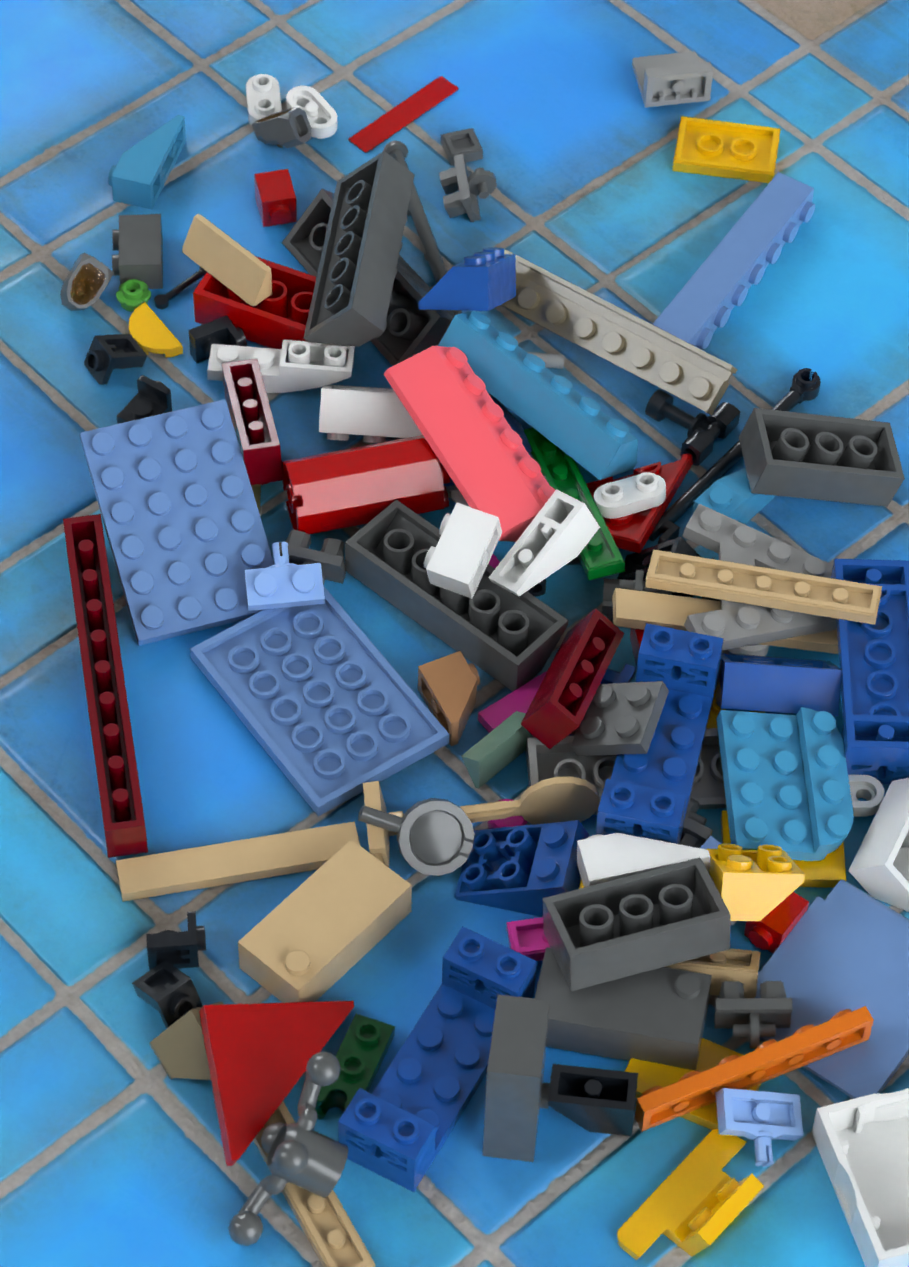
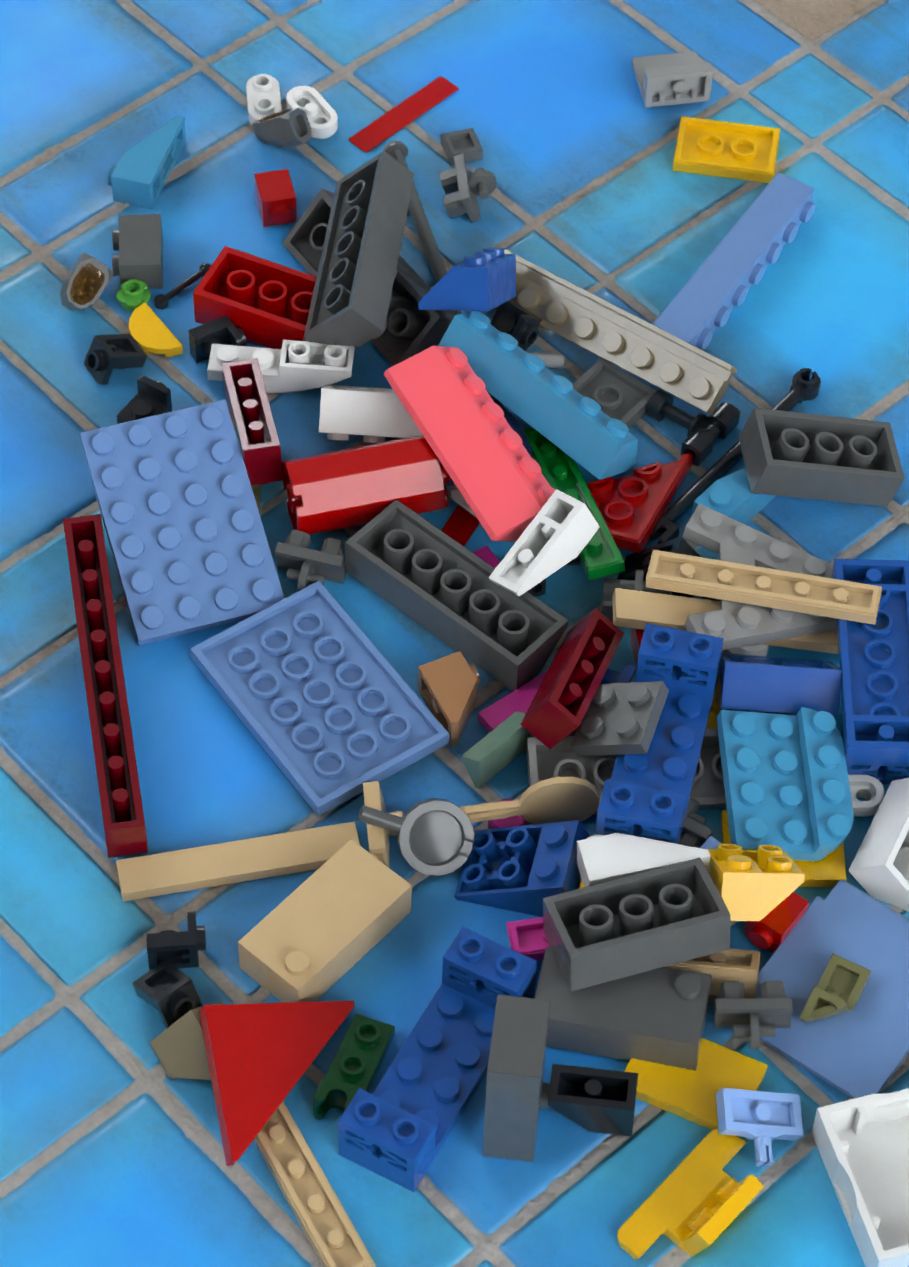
tan slope [182,214,272,306] -> none
dark grey wheel [228,1052,348,1246] -> none
light blue plate [244,542,325,611] -> none
white brick [424,502,502,599] -> none
white plate [594,472,666,519] -> none
orange plate [634,1006,874,1132] -> none
none -> black bracket [490,300,542,351]
none -> dark grey plate [573,358,656,428]
none -> olive slope [799,954,871,1023]

